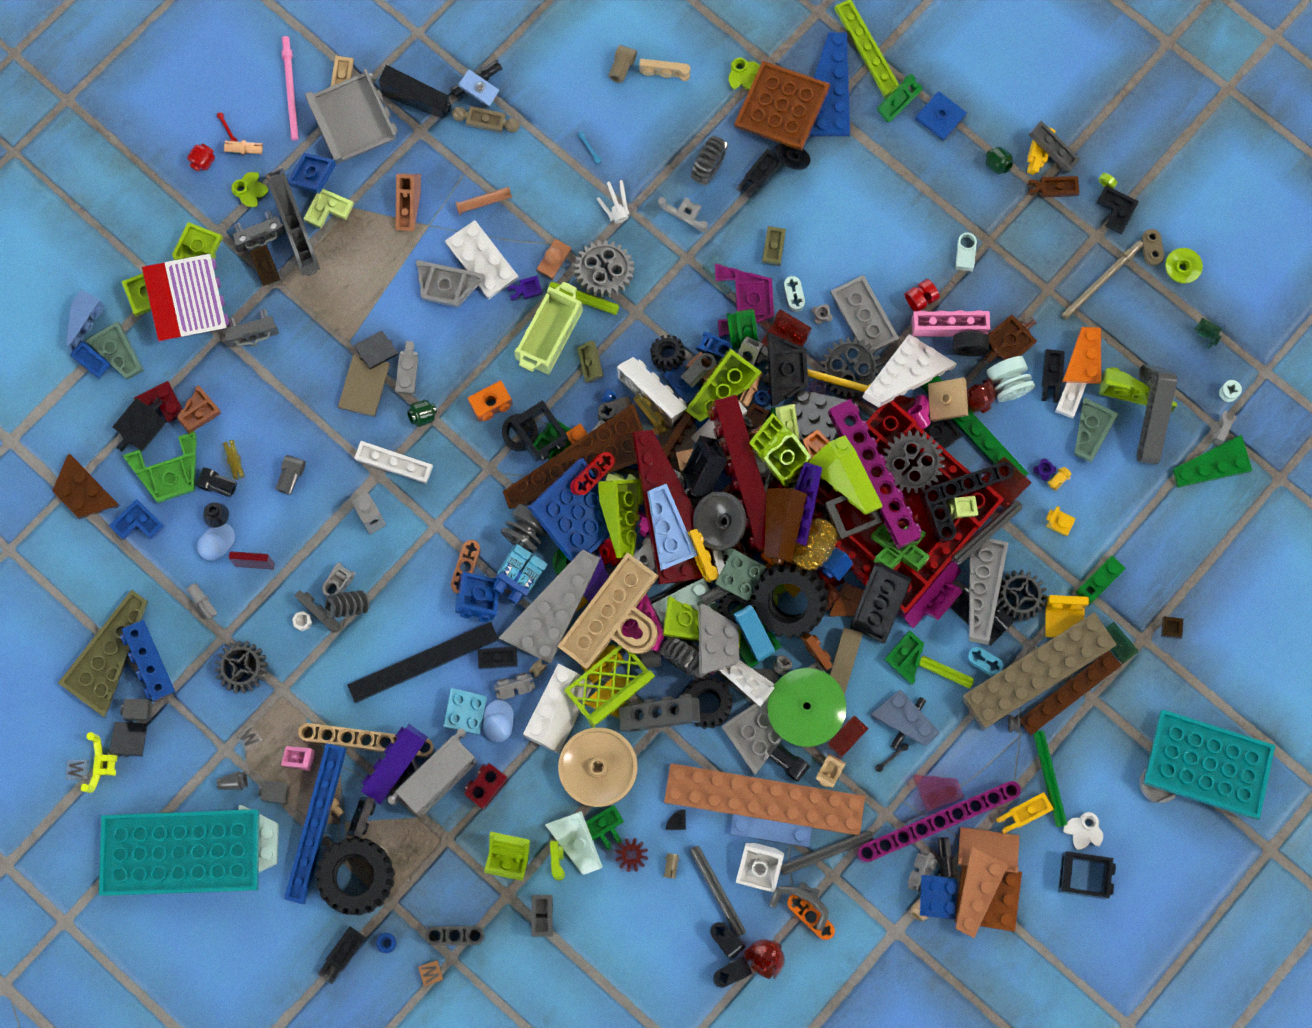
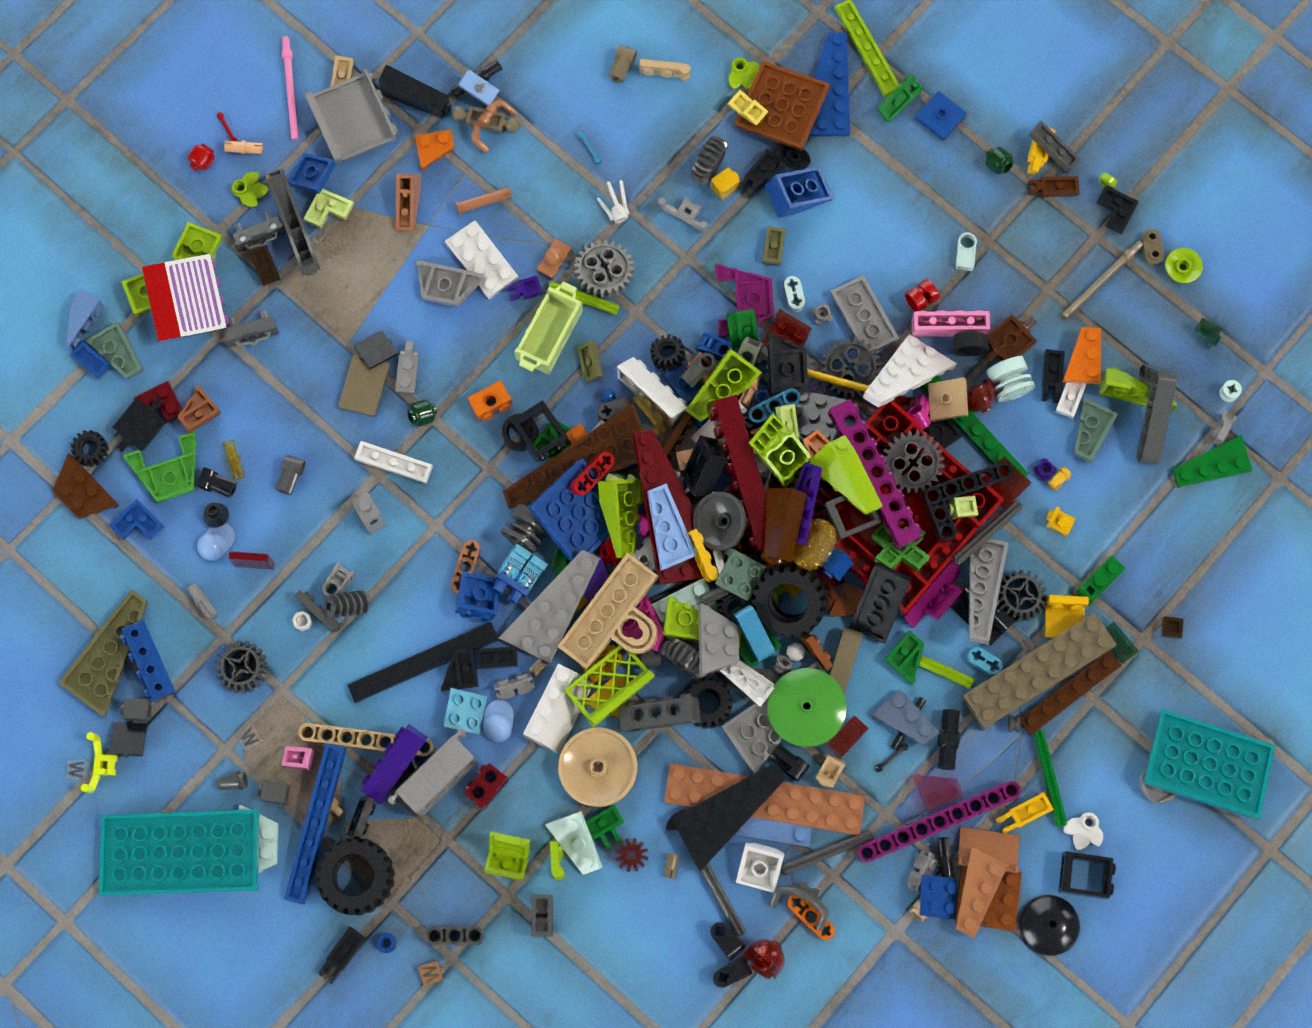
none -> black tyre [71,430,109,467]
none -> orange wing [415,129,455,171]
none -> black wing [441,647,479,692]
none -> nougat piece [471,100,516,153]
none -> black wing [671,762,785,872]
none -> yellow brick [710,167,740,200]
none -> light yellow slope [728,90,768,126]
none -> dark azure beam [749,388,800,424]
none -> blue slope [765,166,833,218]
none -> white tile [786,642,805,663]
none -> black piece [937,709,960,770]
none -> black dish [1019,895,1080,956]

